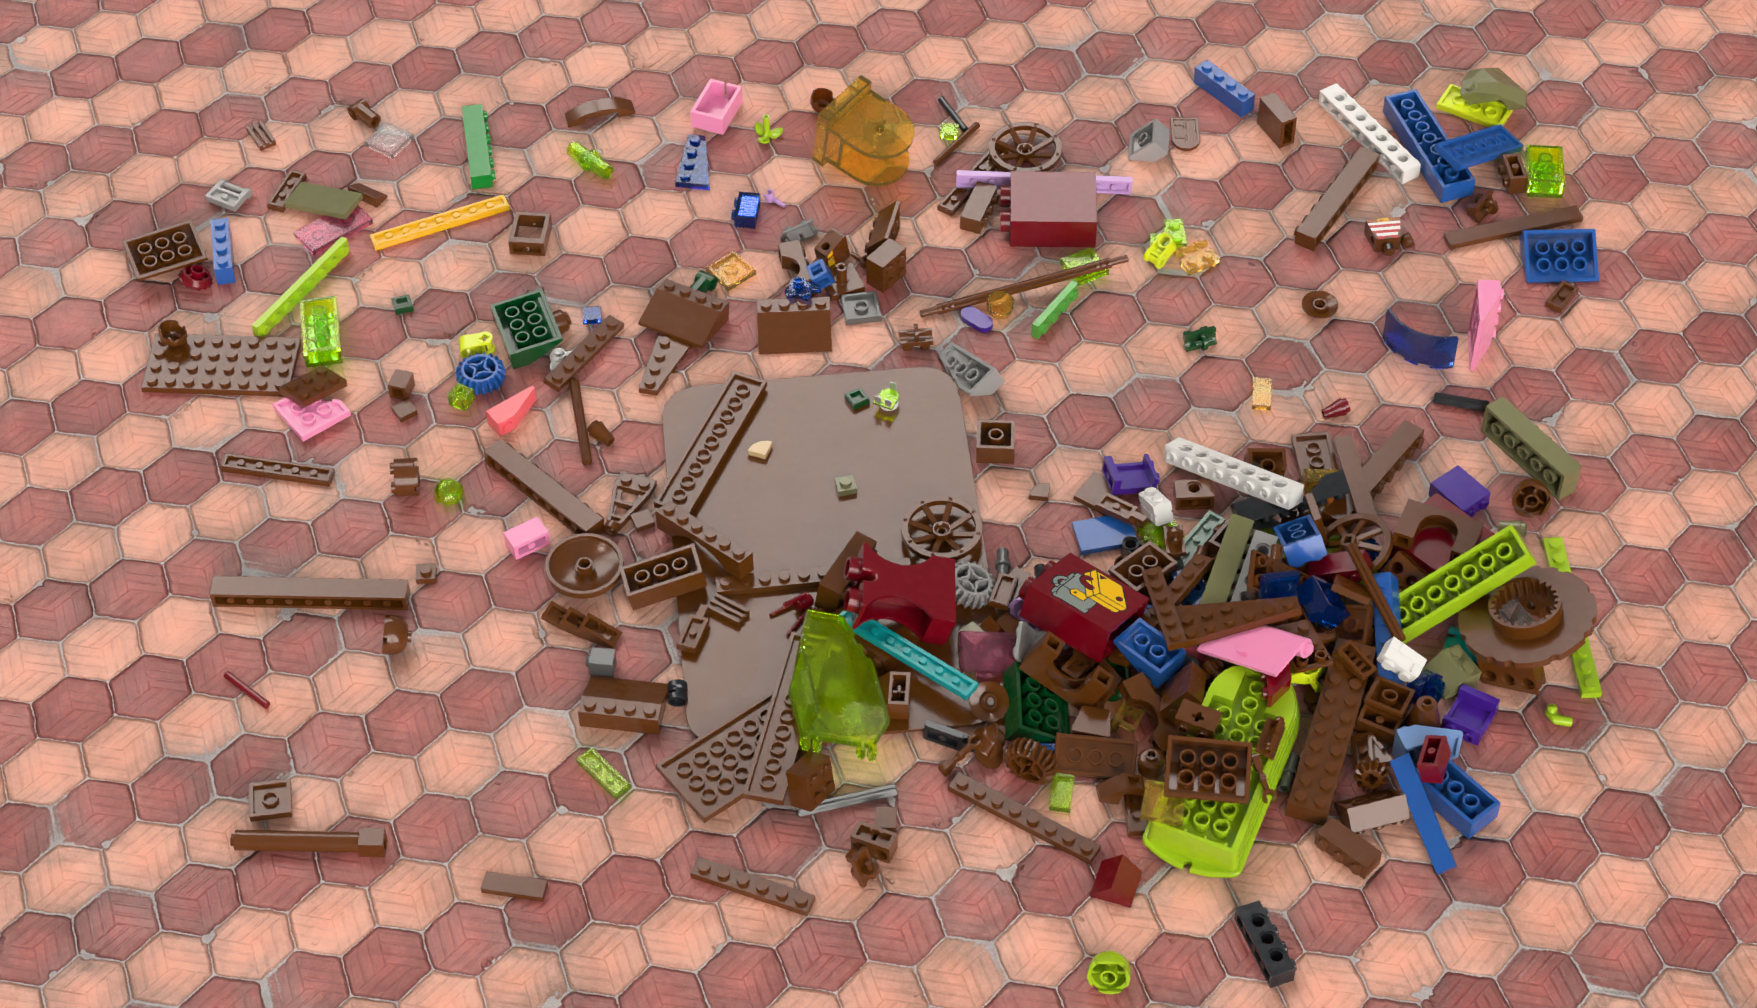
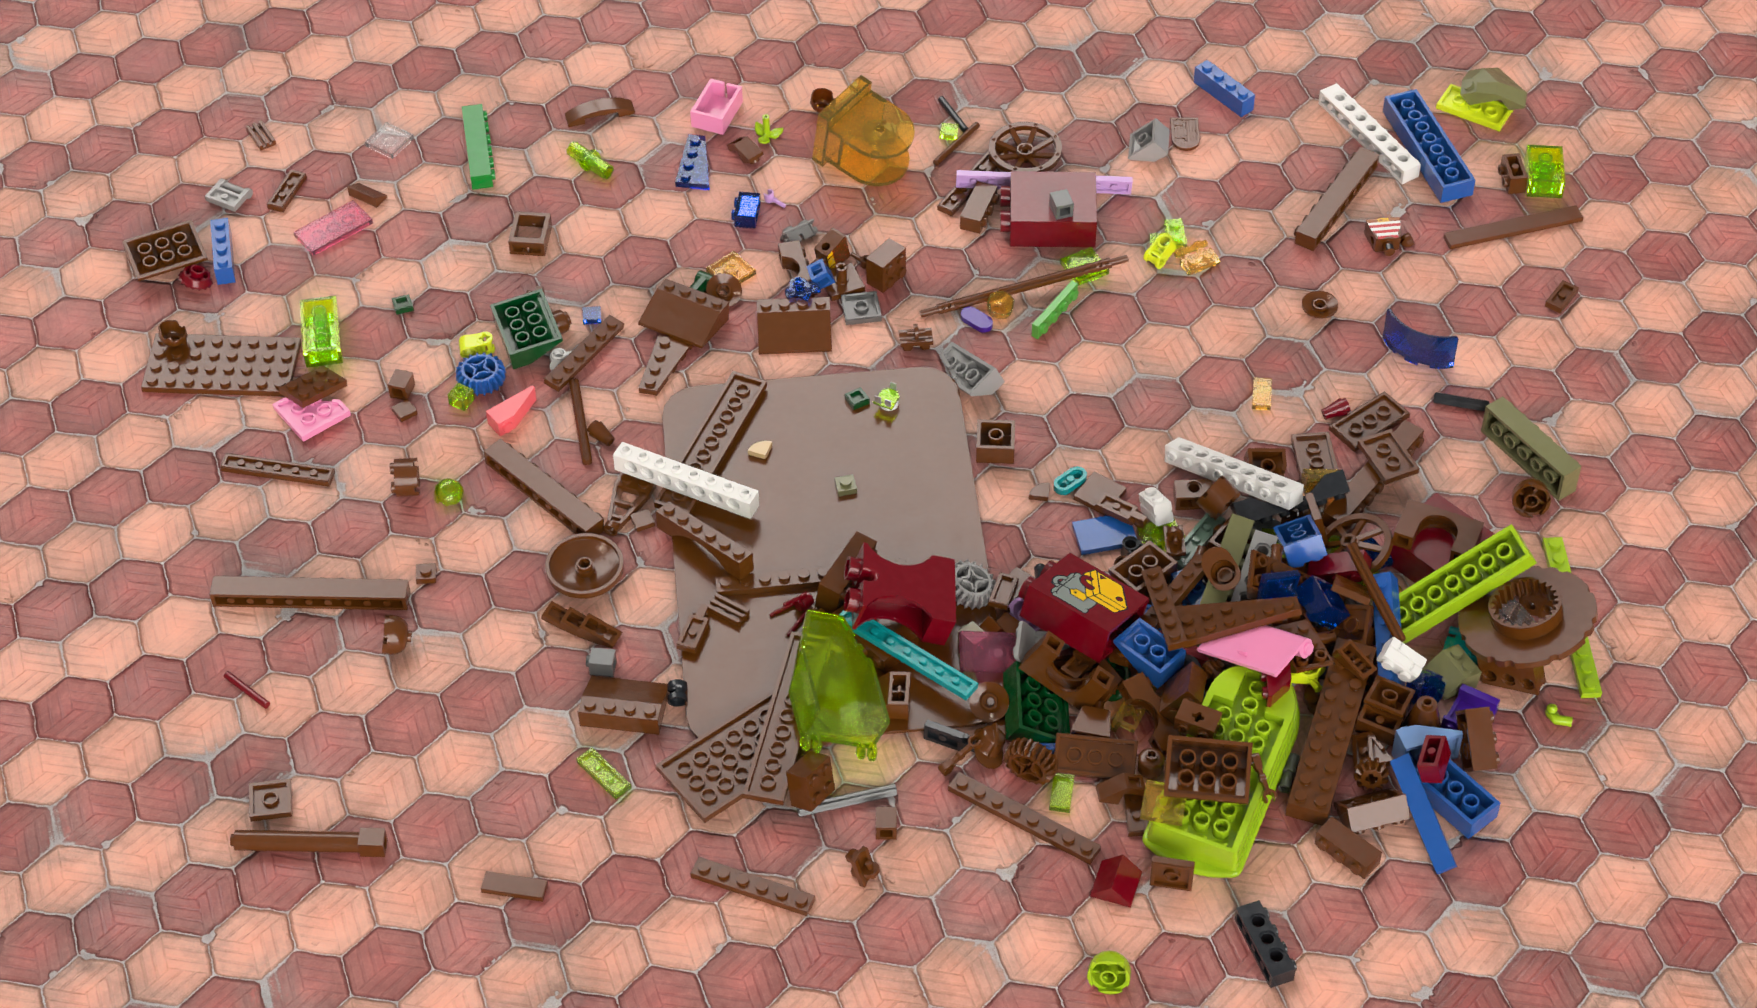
lime plate [252,236,350,337] -> none
olive tile [284,182,363,219] -> none
reddish brown piece [347,99,381,129] -> none
yellow tile [369,194,510,251] -> none
bright pink brick [503,517,550,560] -> none
reddish brown brick [620,543,708,611] -> none
reddish brown brick [850,820,898,864] -> none
reddish brown slope [865,201,900,255] -> none
reddish brown wheel [901,496,983,561] -> none
dark grey pin [995,547,1011,581] -> none
dark purple panel [1101,454,1160,495] -> none
dark green hips [1183,326,1217,352] -> none
reddish brown hinge [1255,716,1286,761] -> none
reddish brown brick [1257,92,1297,148] -> none
reddish brown tile [1332,435,1378,528] -> none
reddish brown brick [1383,550,1429,591] -> none
dark purple panel [1428,465,1491,517] -> none
blue plate [1434,124,1524,171] -> none
reddish brown hips [1466,190,1499,223] -> none
bright pink slope [1468,279,1504,371] -> none
olive cone [1497,520,1527,538] -> none
blue slope [1519,229,1599,283] -> none
none -> white brick [613,442,759,519]
none -> reddish brown dish [706,273,742,307]
none -> reddish brown slope [727,136,764,164]
none -> dark grey brick [1049,189,1074,220]
none -> teal plate [1053,466,1087,495]
none -> reddish brown tile [1150,855,1195,891]
none -> reddish brown brick [1195,475,1241,520]
none -> reddish brown piece [1201,547,1241,591]
none -> reddish brown tile [1329,391,1410,452]
none -> reddish brown plate [1357,429,1420,485]
none -> reddish brown brick [1455,706,1500,772]

